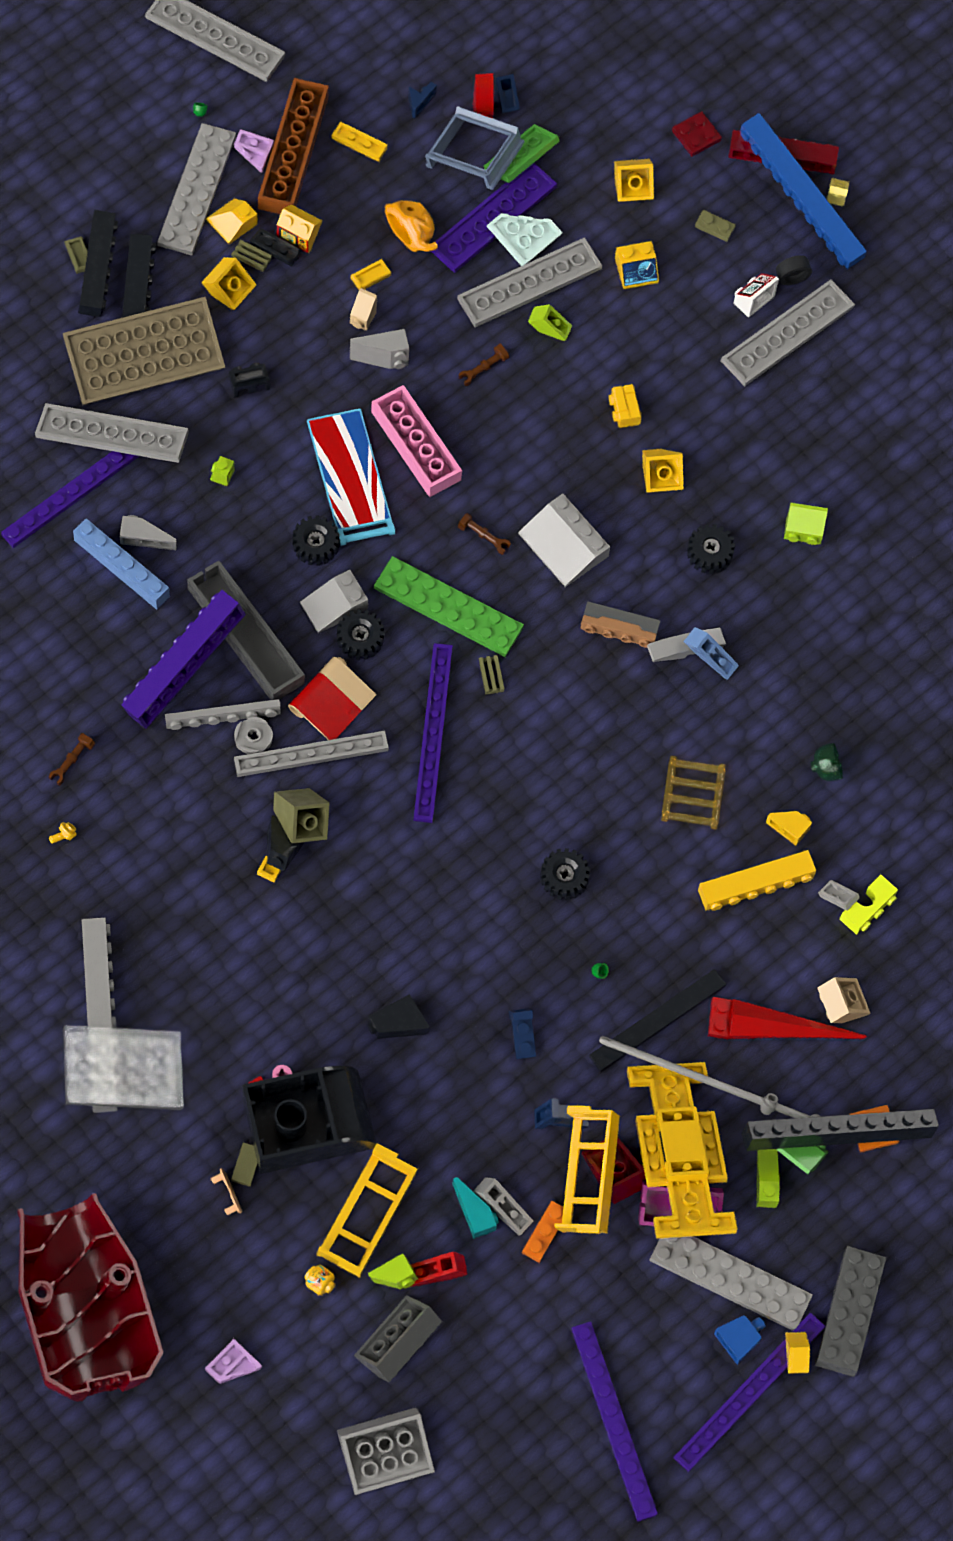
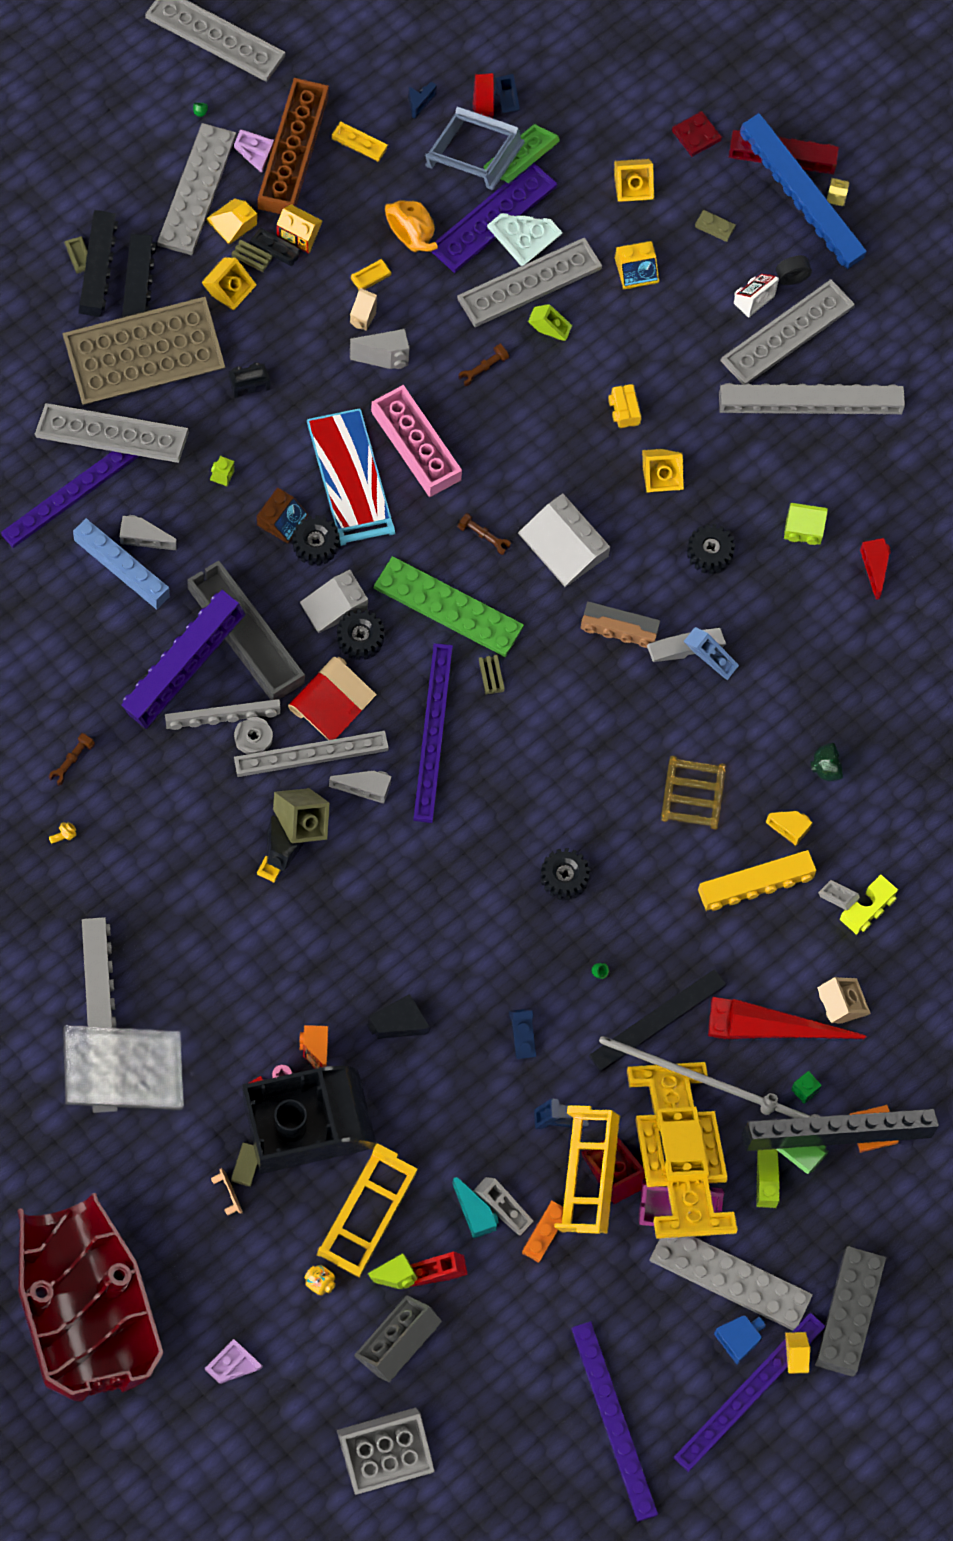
none -> slope [257,487,309,544]
none -> orange slope [299,1025,328,1069]
none -> light grey slope [329,771,392,804]
none -> light grey brick [719,383,905,414]
none -> green brick [791,1071,822,1104]
none -> red slope [860,538,891,600]

